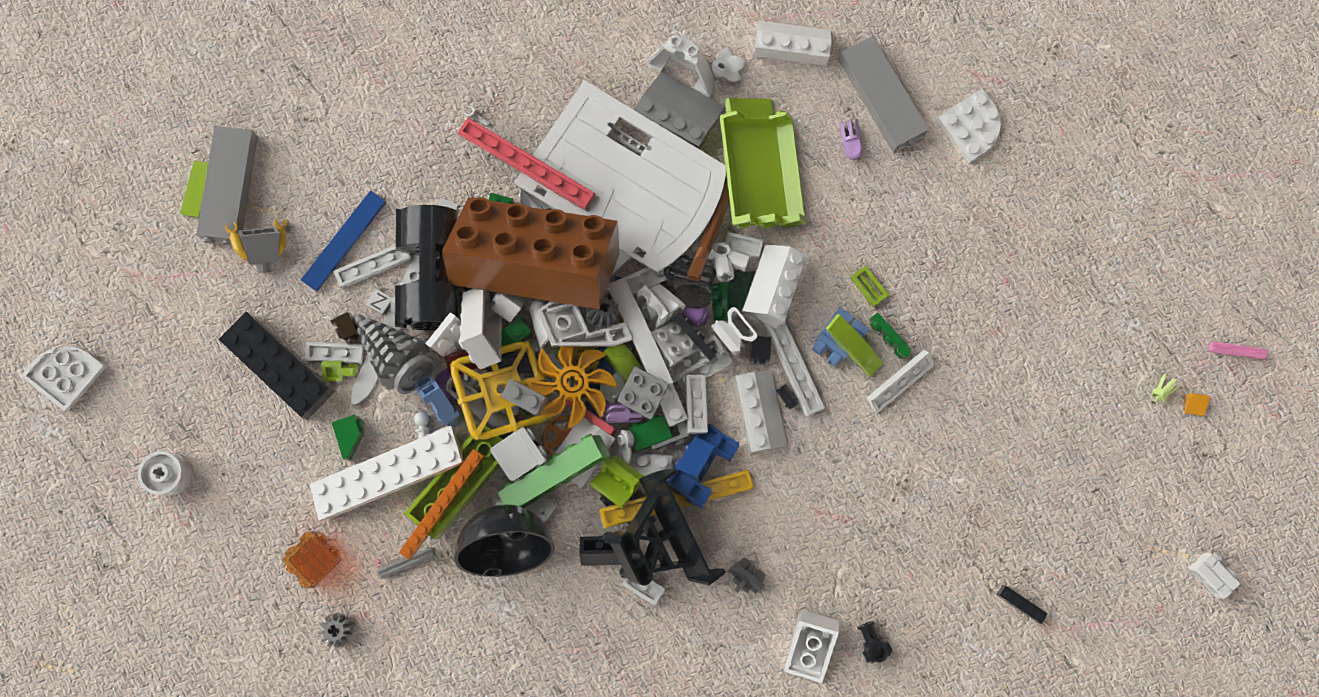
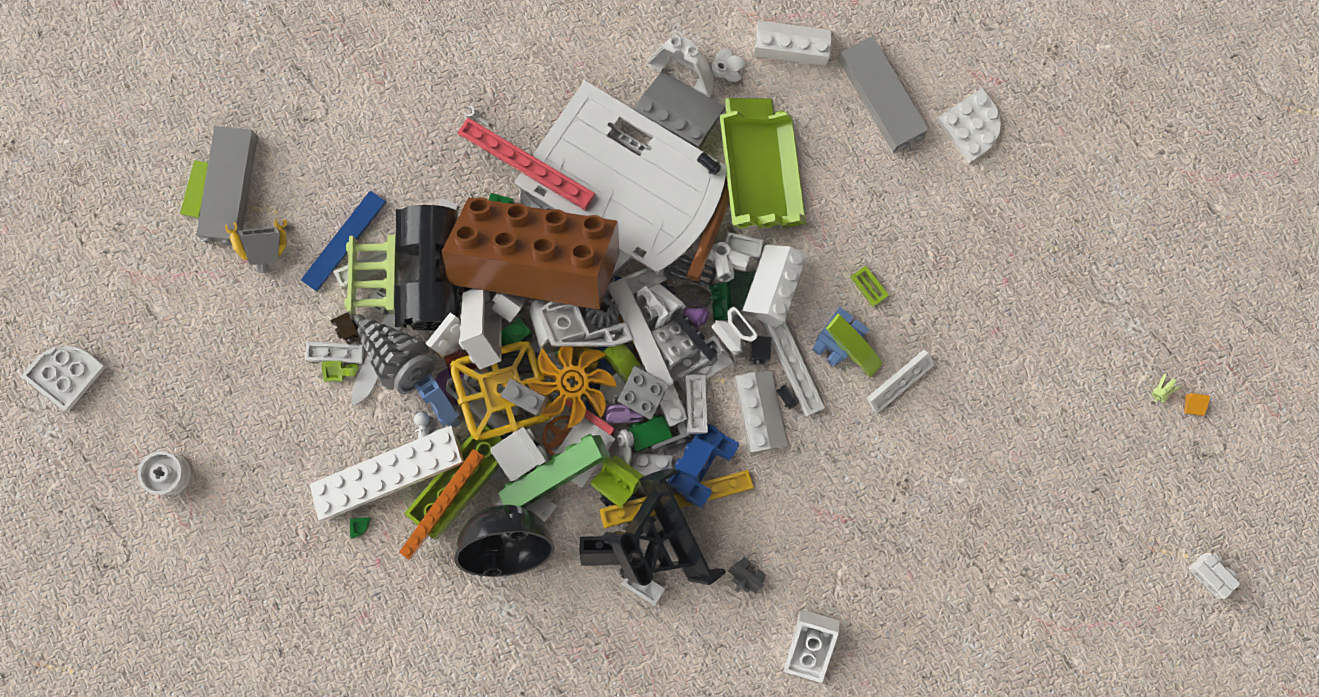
black brick [218,311,335,420] -> none
clear orange brick [282,531,343,589] -> none
light grey gear [318,613,354,648] -> none
green slope [331,415,365,461] -> none
light grey axle [378,547,435,578] -> none
lavender arm [840,119,863,160] -> none
black connector [857,621,893,663] -> none
green hinge [869,313,911,359] -> none
black piece [996,585,1048,624] -> none
bright pink axle [1209,342,1268,359] -> none
none -> yellowish green fence [344,235,399,315]
none -> green tile [349,517,371,539]
none -> black pin [697,152,722,175]

